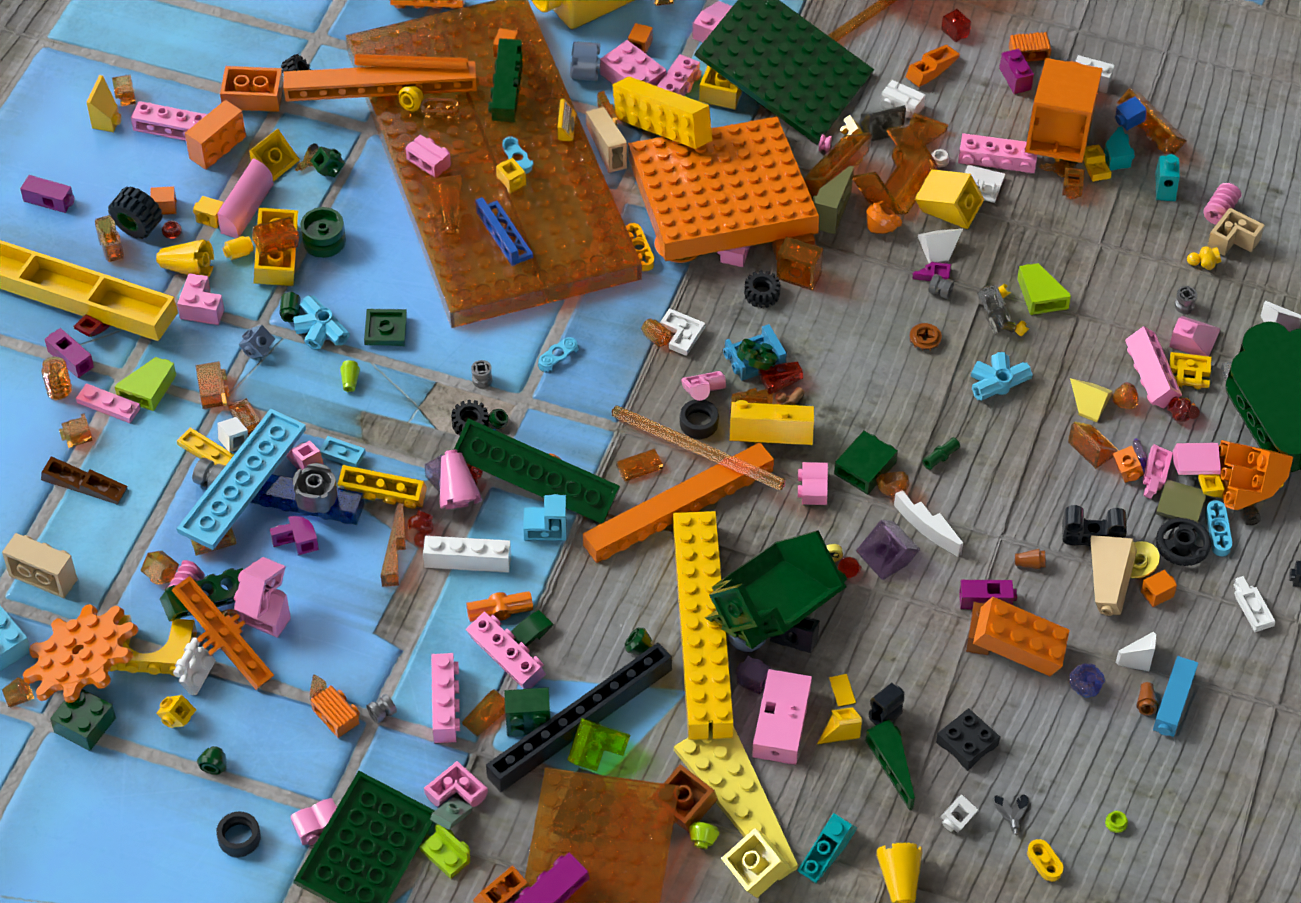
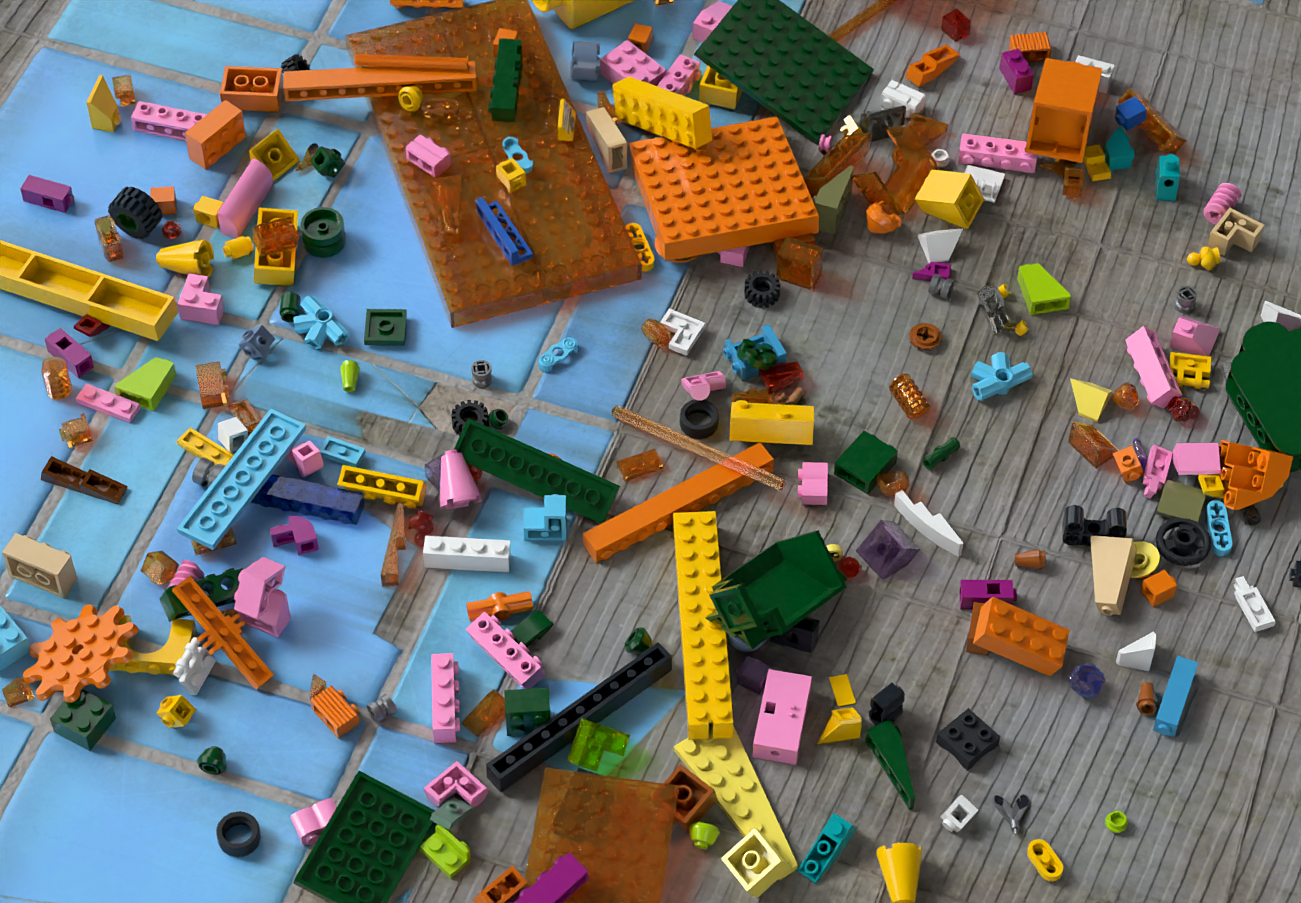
flat silver brick [293,463,338,513] -> none
none -> clear orange piece [889,373,930,419]

